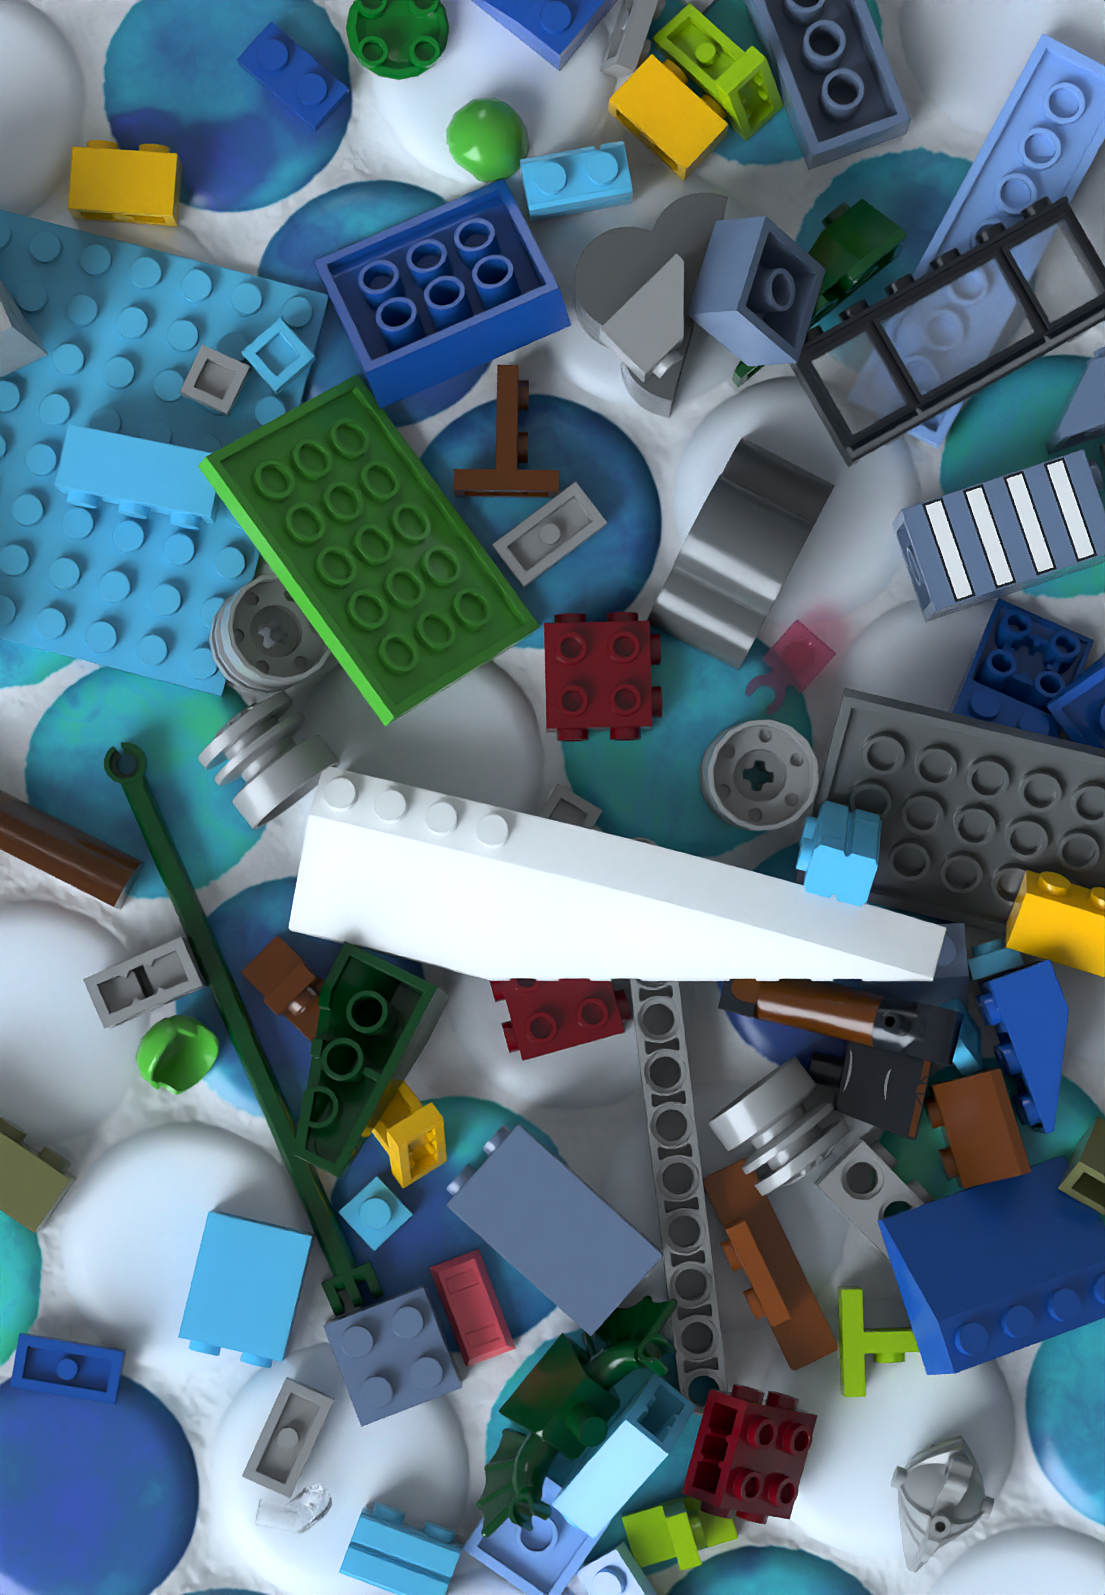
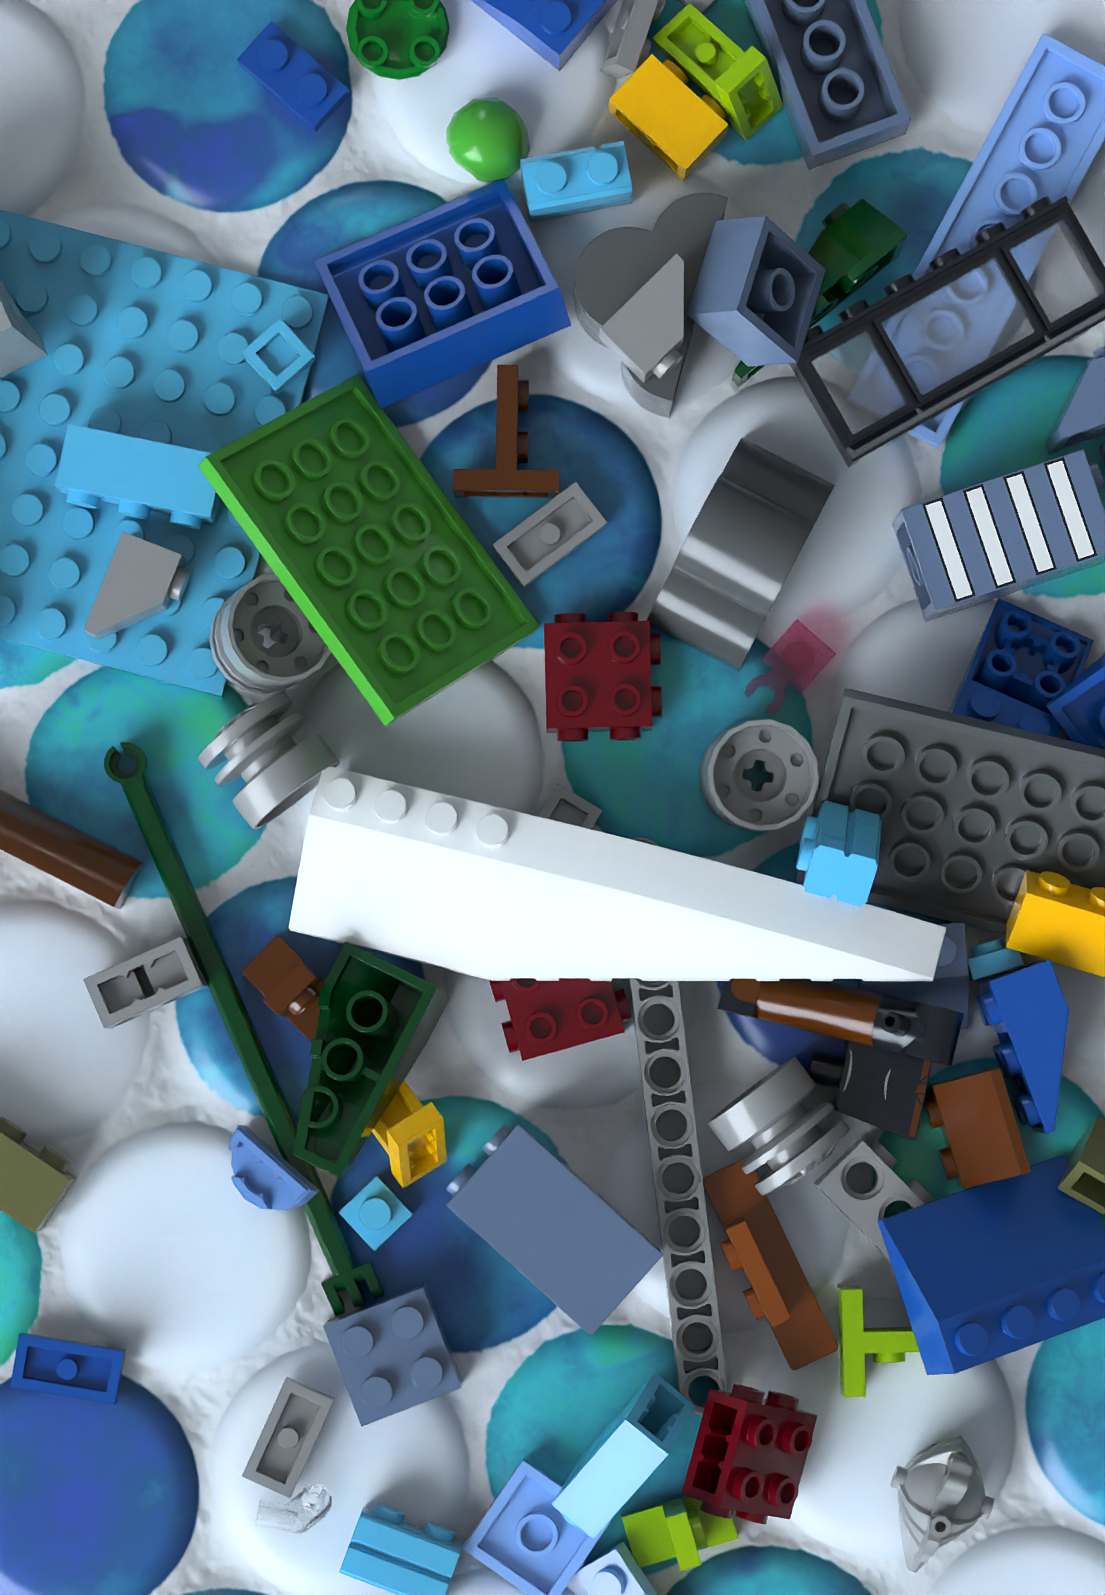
yellow brick [68,140,182,227] -> none
bright green hair [136,1015,219,1095] -> none
medium azure brick [178,1210,315,1368] -> none
light grey plate [180,344,251,417] -> none
coral tile [429,1249,516,1367] -> none
dark green torso [476,1295,678,1538] -> none
medium azure plate [939,998,982,1076] -> none
none -> light grey slope [84,532,190,640]
none -> medium blue plate [229,1125,320,1211]

